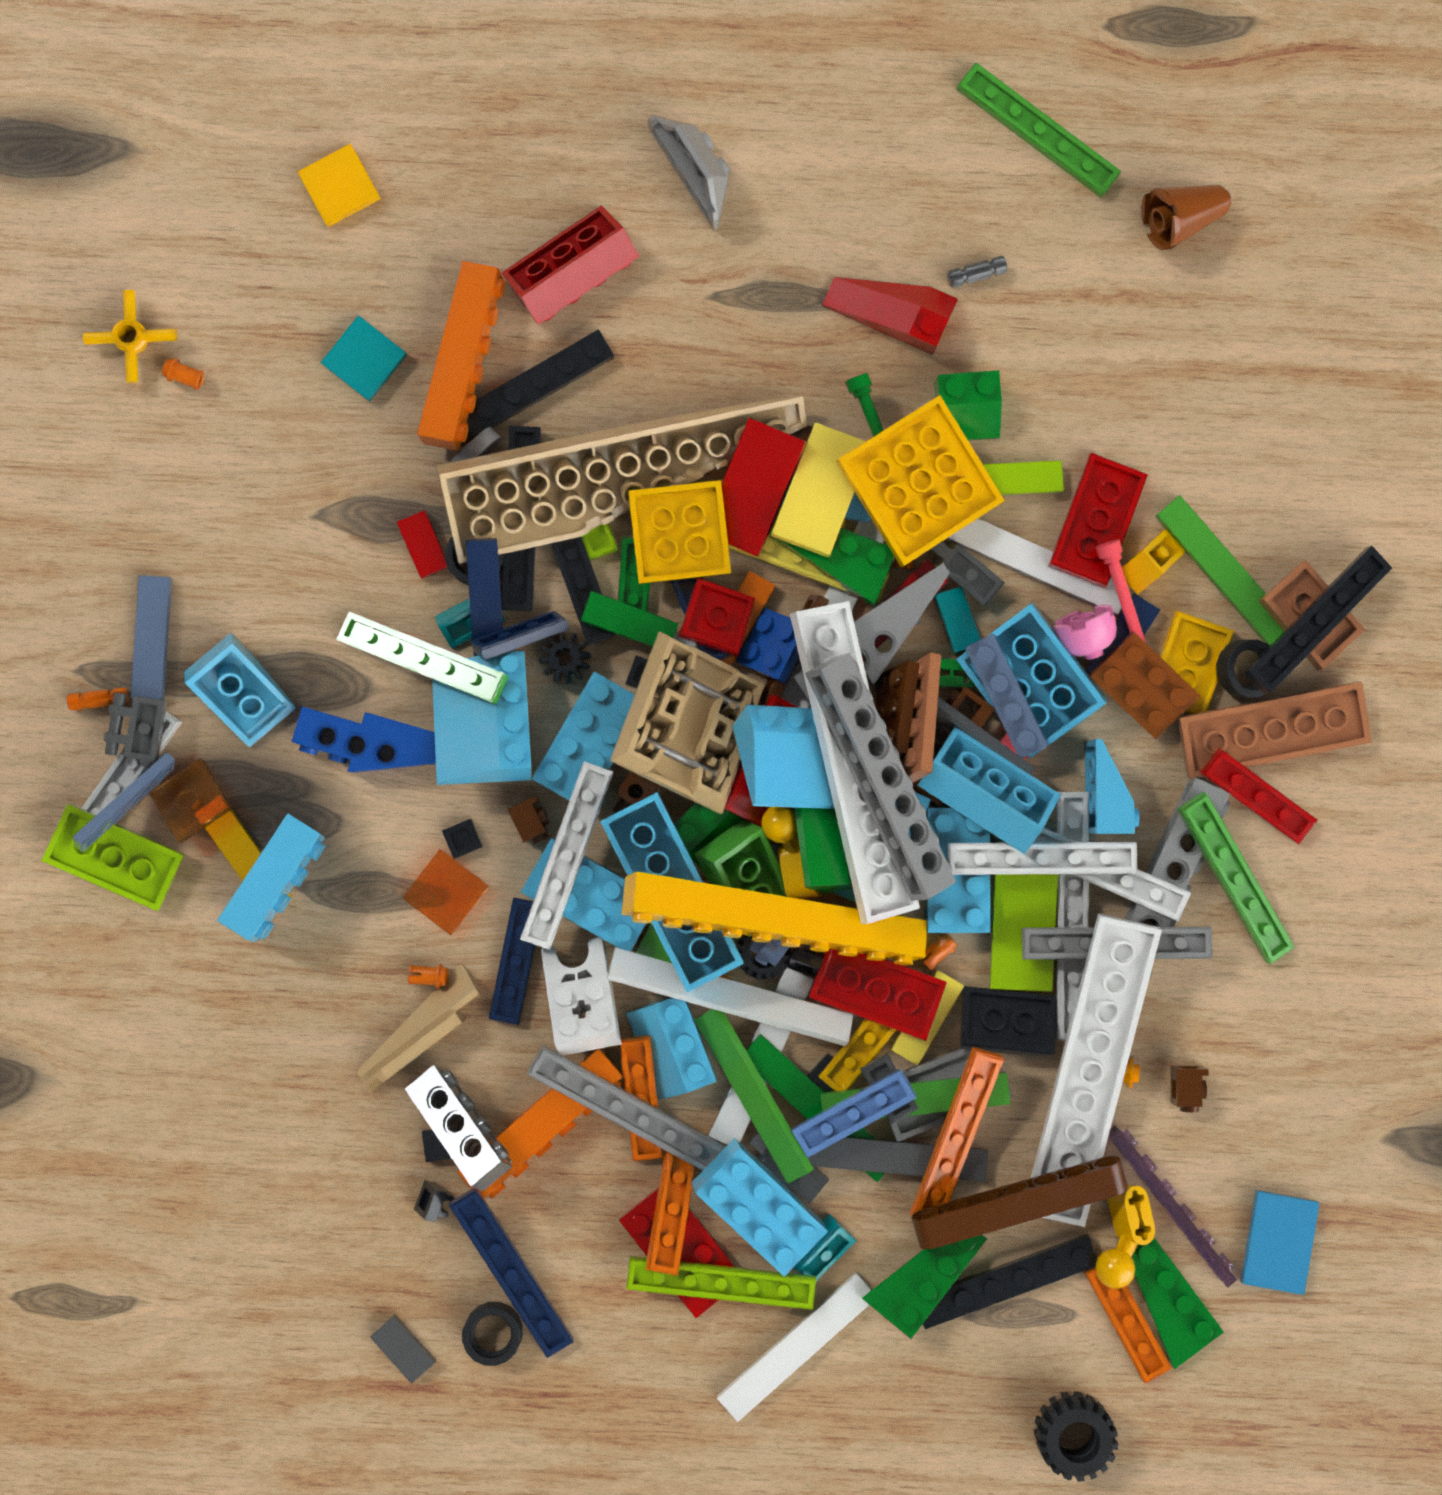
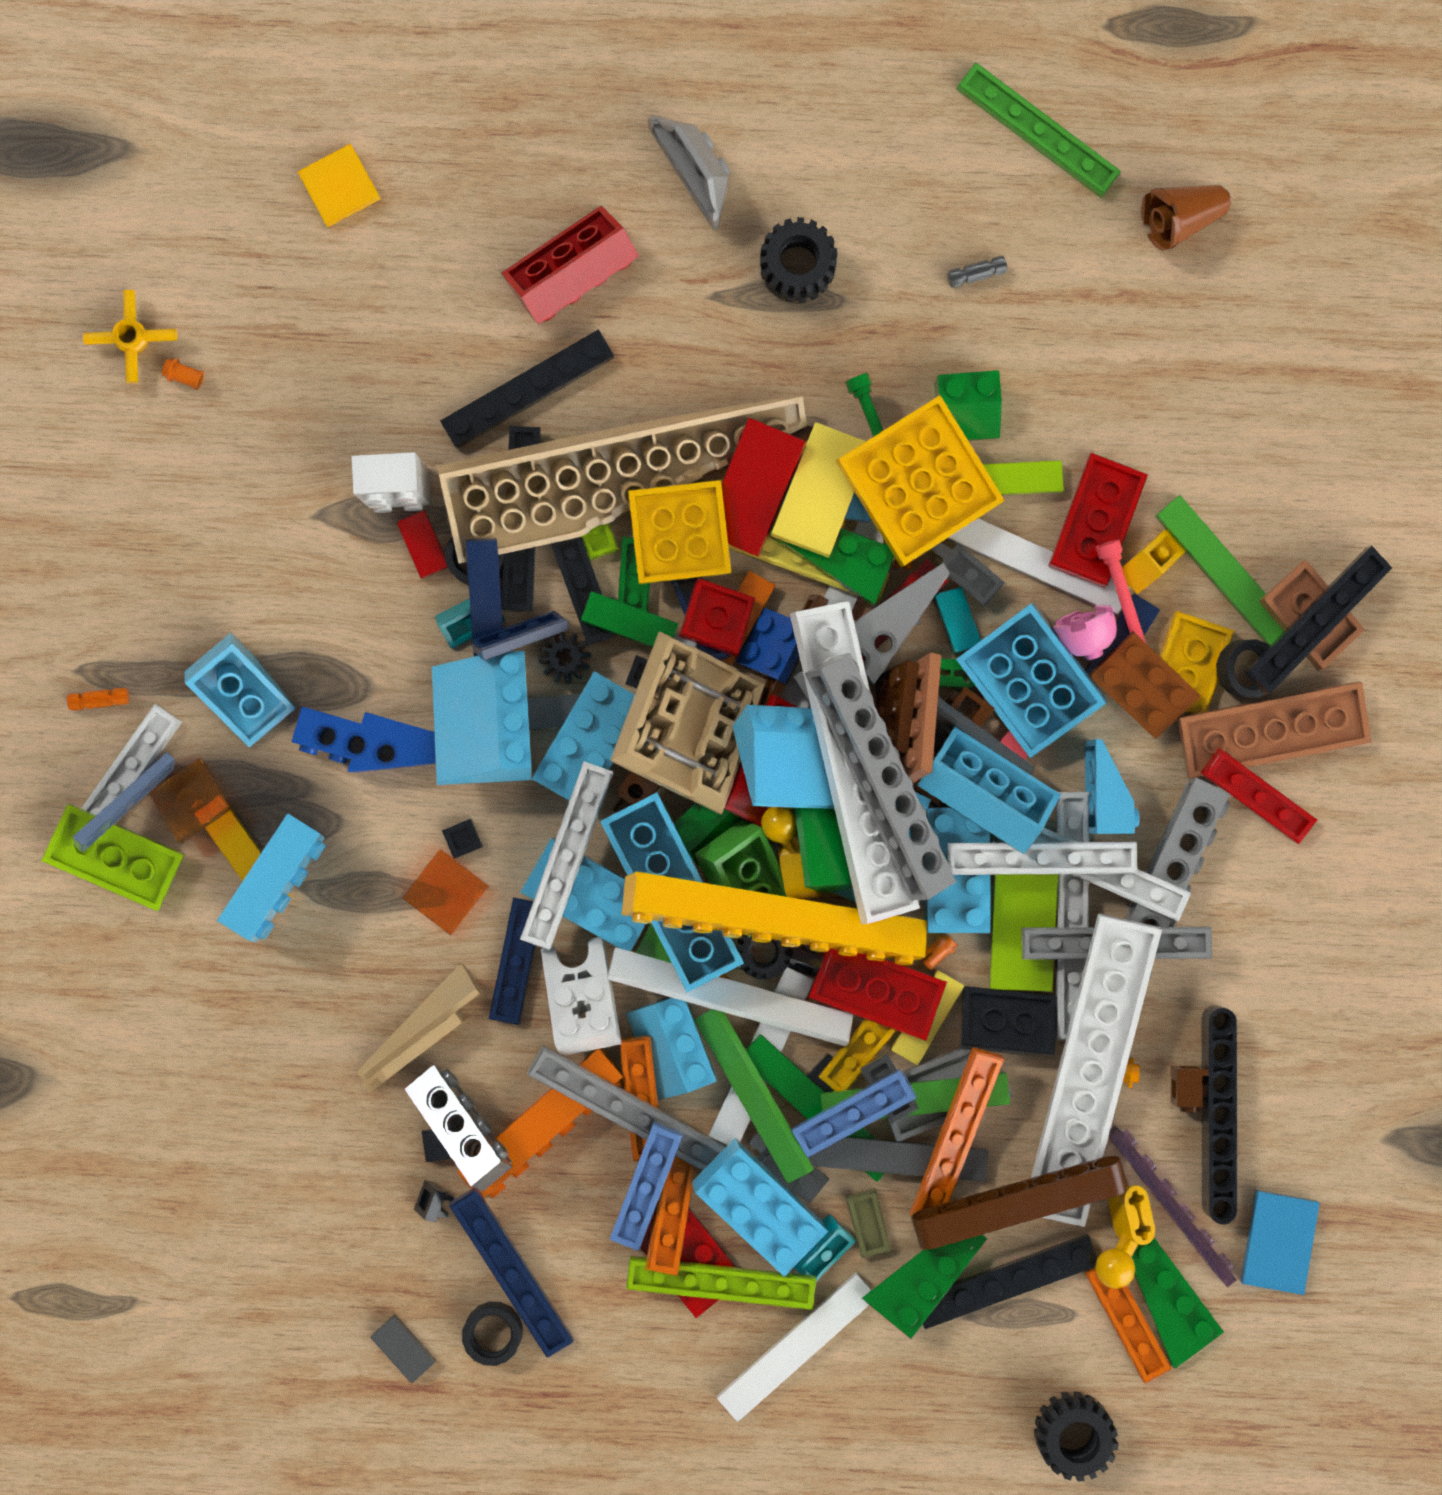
dark grey plate [103,693,167,762] -> none
sand blue tile [131,575,172,700] -> none
teal tile [320,315,407,402] -> none
tile [336,612,509,705] -> none
orange pin [408,964,449,989] -> none
orange brick [417,261,506,451] -> none
light grey beam [450,427,501,463] -> none
reddish brown brick [507,795,550,845] -> none
sand blue tile [749,939,789,966] -> none
red wedge [822,277,958,355] -> none
sand blue plate [965,633,1049,758] -> none
bright green tile [1177,792,1295,964] -> none
none -> white brick [352,452,431,513]
none -> dark grey tile [527,693,581,730]
none -> medium blue plate [610,1122,684,1251]
none -> black tyre [760,217,838,303]
none -> olive tile [845,1188,892,1258]
none -> black beam [1201,1005,1237,1225]

